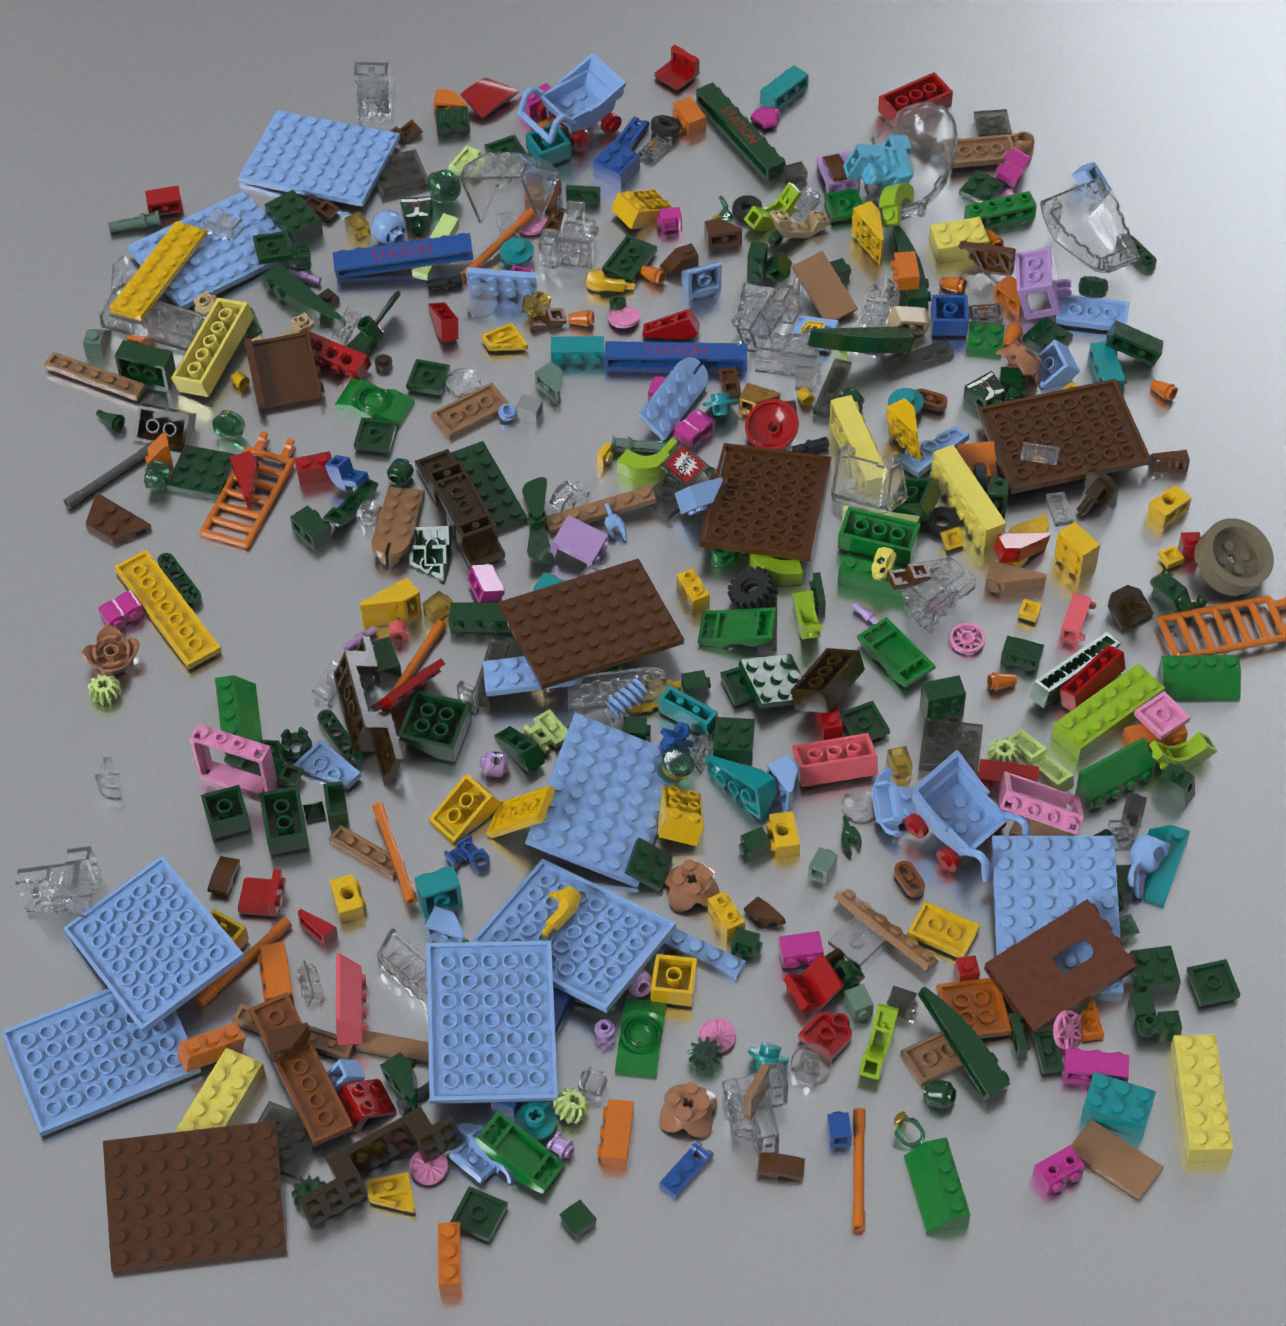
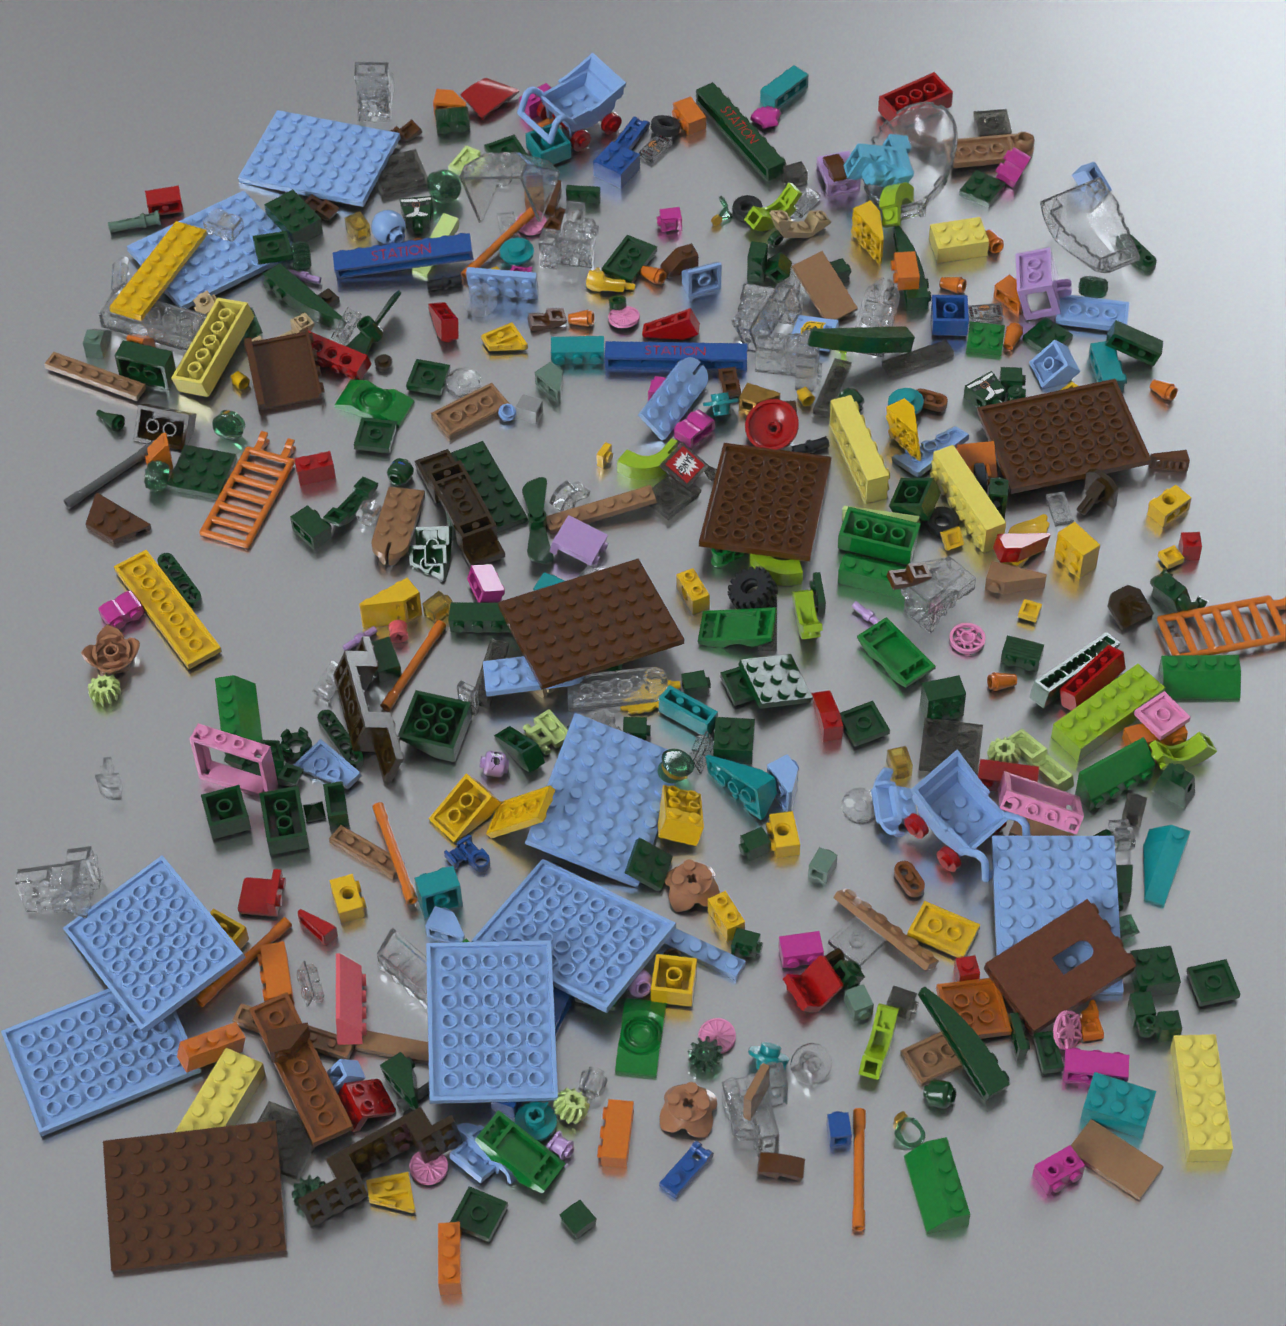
reddish brown slope [207,856,240,896] -> none
red slope [230,450,260,508] -> none
blue brick [325,455,369,491] -> none
red plate [370,658,445,712] -> none
clear yellow leg [521,290,551,317] -> none
yellow animal [540,886,581,938] -> none
lavender brick [594,1019,615,1046] -> none
light blue hand [604,503,627,541] -> none
light blue piece [605,678,648,719] -> none
yellow slope [611,189,673,229] -> none
sand green pin [612,436,667,453] -> none
red bracket [654,45,699,90] -> none
blue hips [659,722,695,754] -> none
light blue slope [675,477,723,516] -> none
reddish brown slope [704,219,742,248] -> none
reddish brown slope [743,897,786,927] -> none
dark brown brick [790,648,865,713] -> none
coral slope [792,733,878,787] -> none
red plate [797,1012,852,1062] -> none
green plate [824,188,862,222] -> none
clear windscreen [831,445,908,514] -> none
dark green hand [841,816,862,856] -> none
light yellow rock [871,547,896,581] -> none
tan brick [887,306,931,335] -> none
reddish brown wing [958,241,1016,276] -> none
green brick [964,191,1037,229] -> none
nougat brick [996,341,1043,384] -> none
clear tile [1020,442,1060,466] -> none
coral brick [1060,593,1096,644] -> none
light blue piece [1127,834,1171,898] -> none
dark tan brick [1195,518,1274,596] -> none

